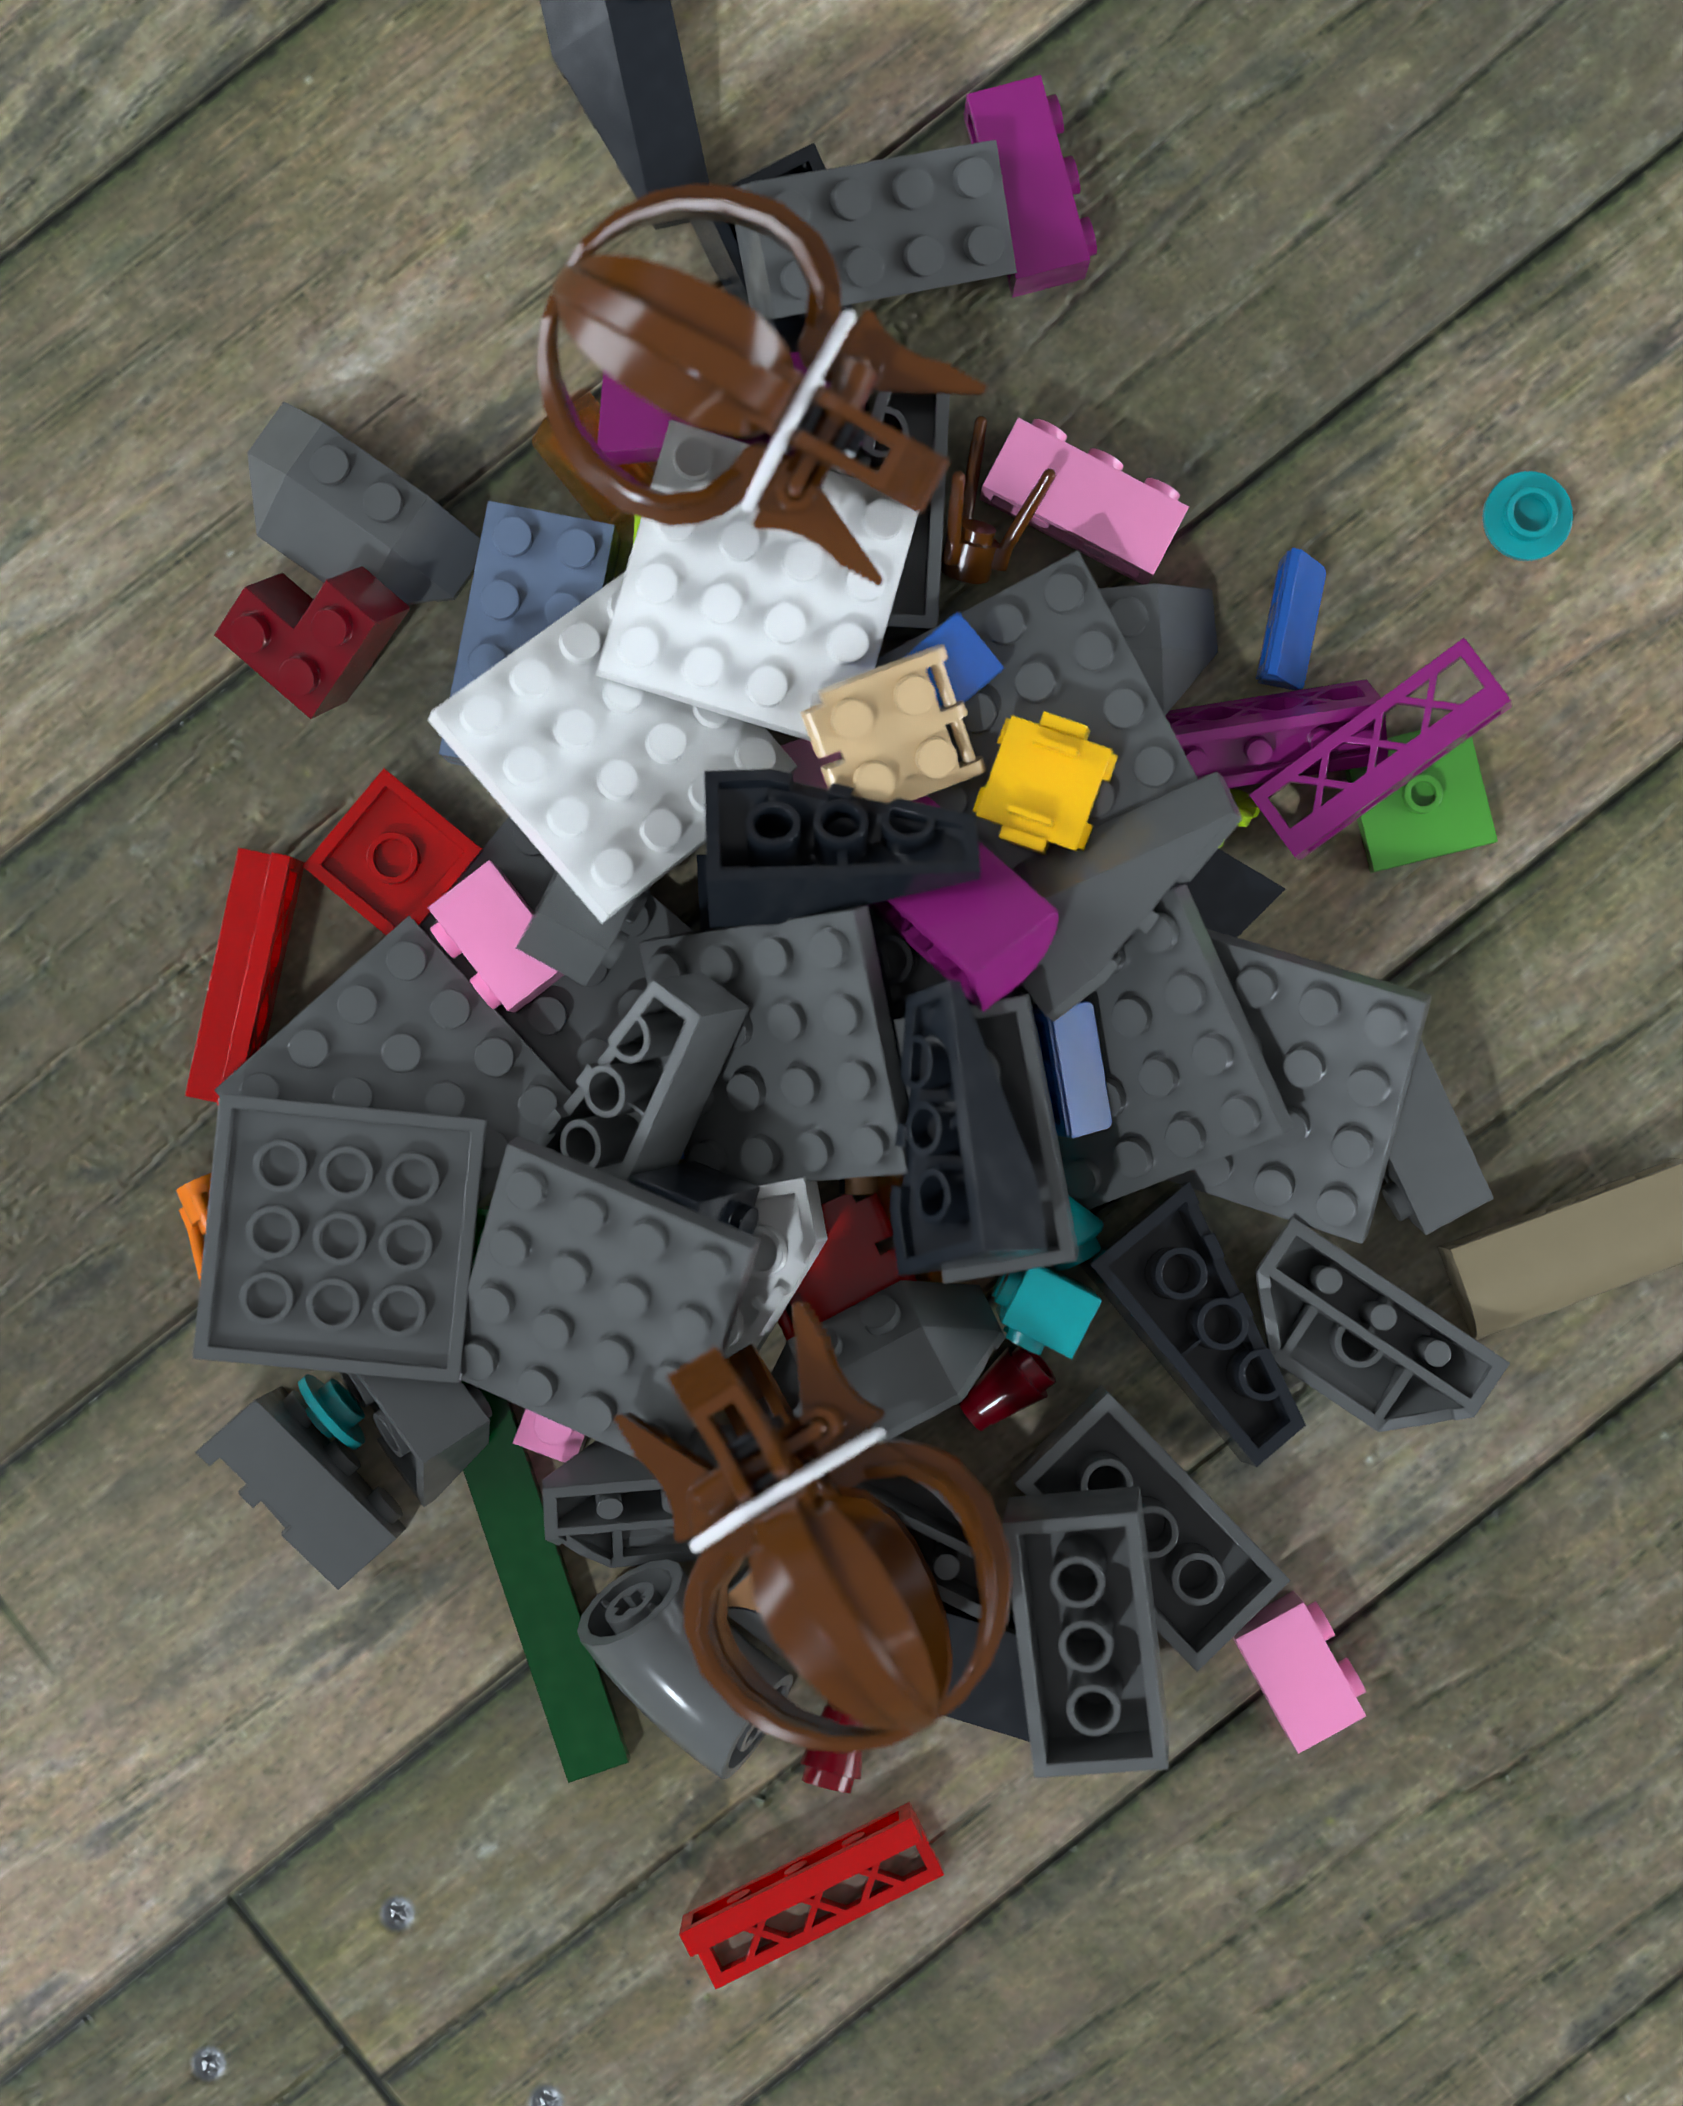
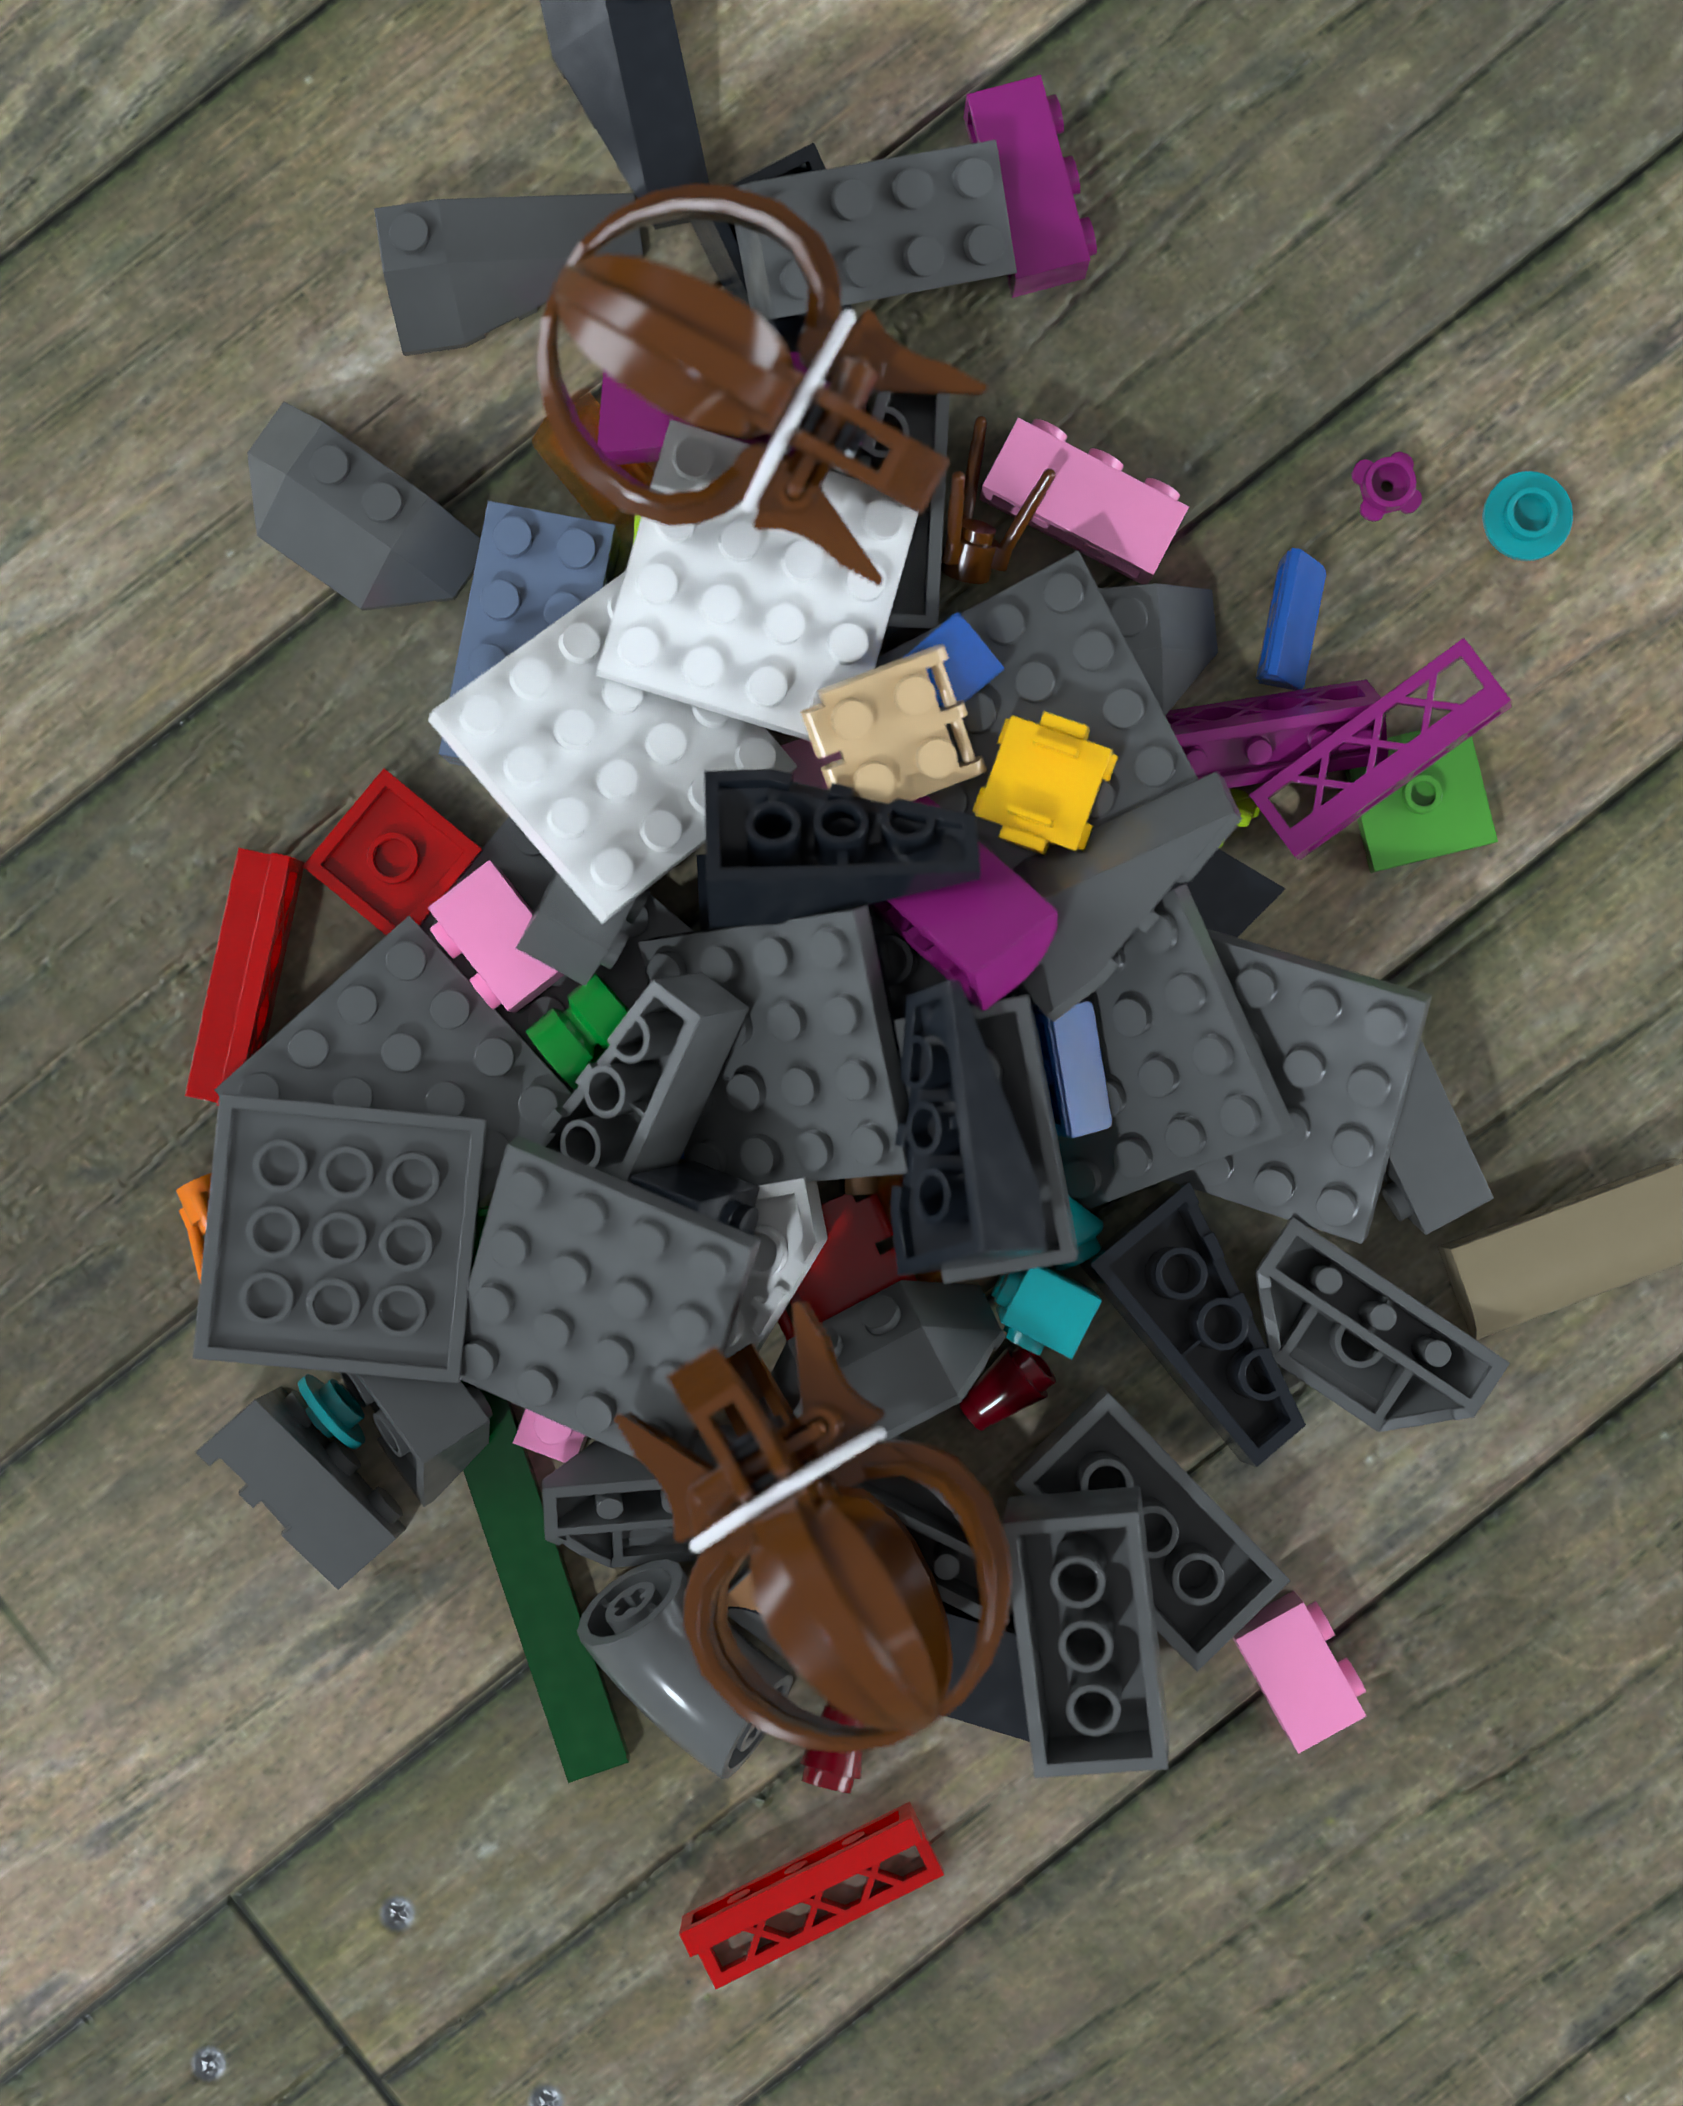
dark red brick [214,566,410,719] -> none
none -> dark grey wedge [374,193,644,356]
none -> green wheel [526,972,630,1090]
none -> magenta plate [1351,452,1422,522]

